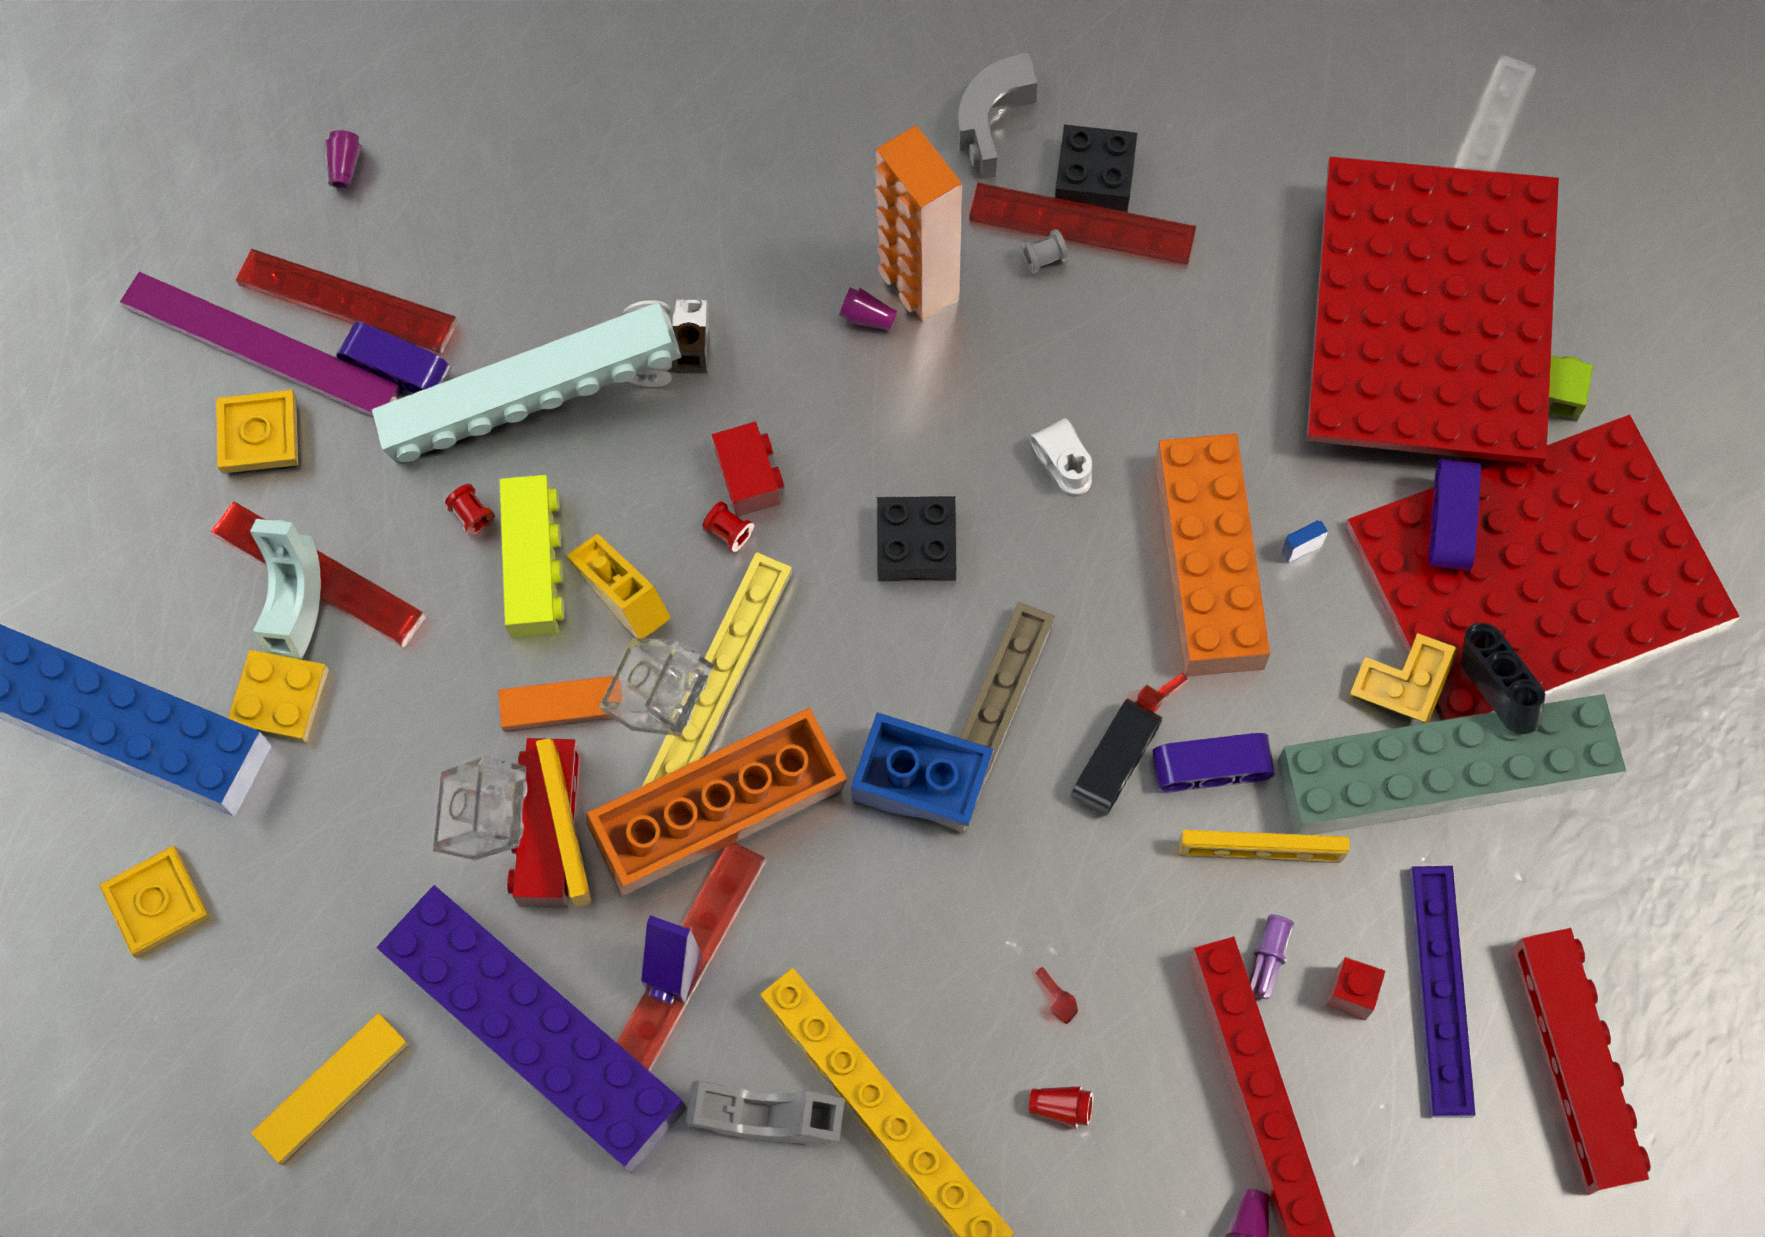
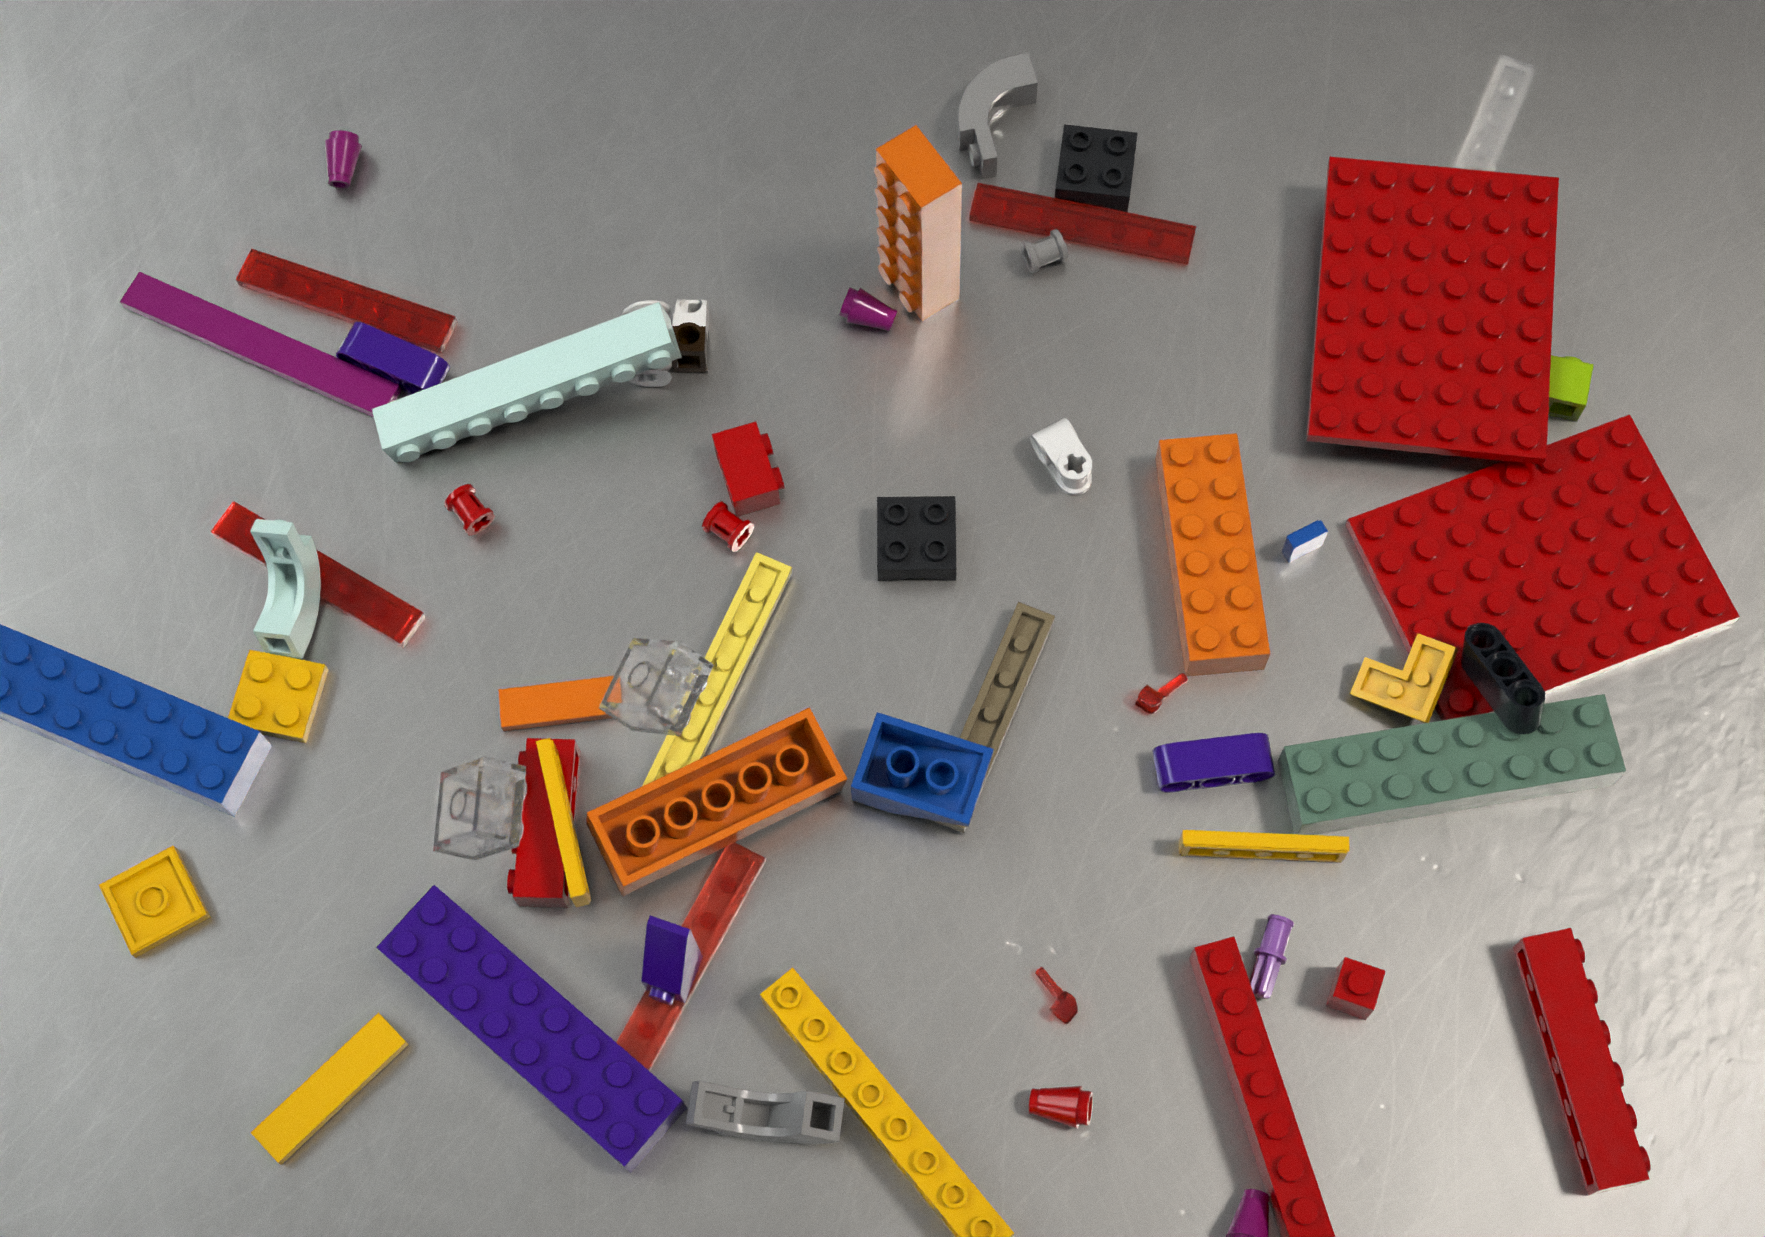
yellow plate [216,390,298,474] -> none
neon yellow brick [500,475,565,638] -> none
yellow slope [566,533,671,641] -> none
black beam [1070,698,1163,816] -> none
dark purple tile [1409,866,1476,1118] -> none
dark purple beam [1428,459,1481,571] -> none

